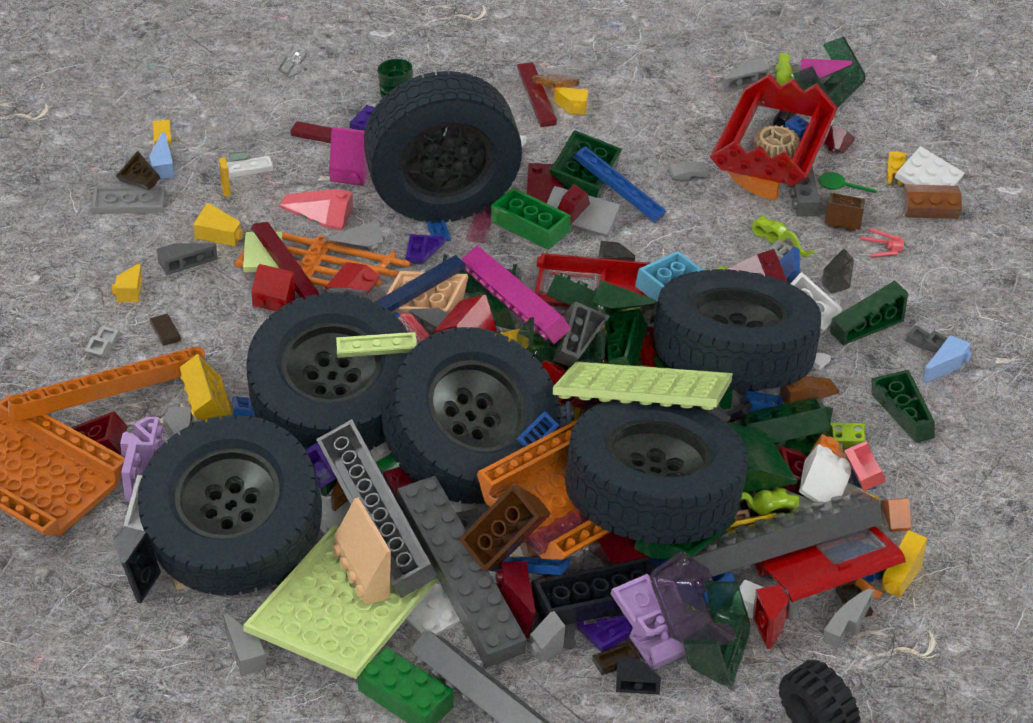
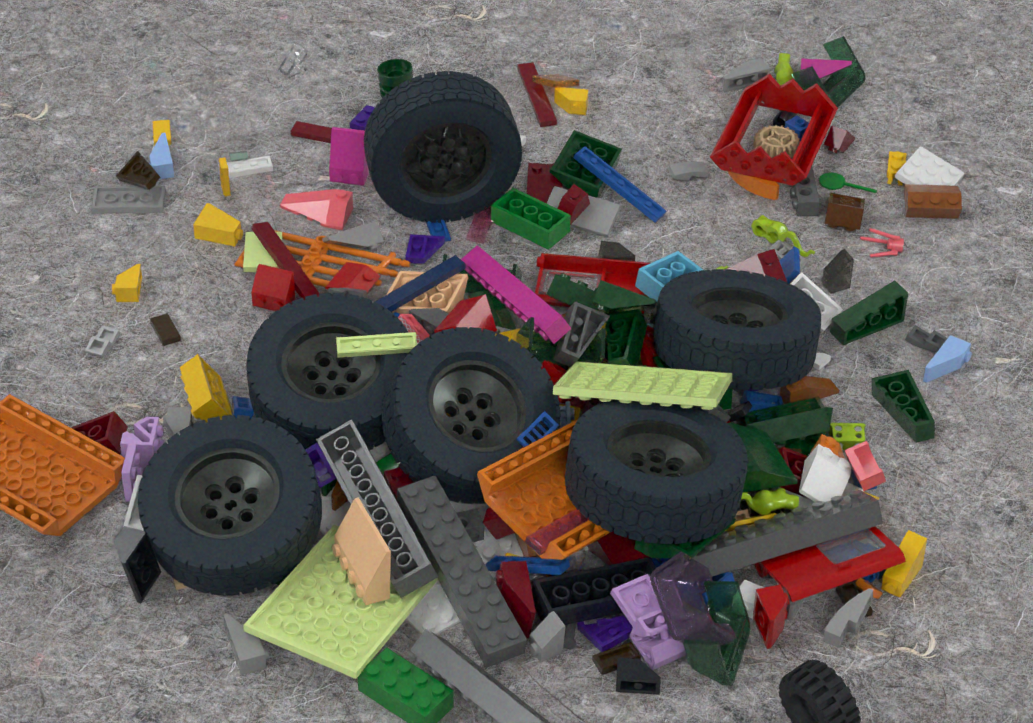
orange beam [8,347,205,421] -> none
dark grey slope [157,243,218,275] -> none
reddish brown slope [459,484,551,572] -> none
orange slope [881,498,911,532] -> none

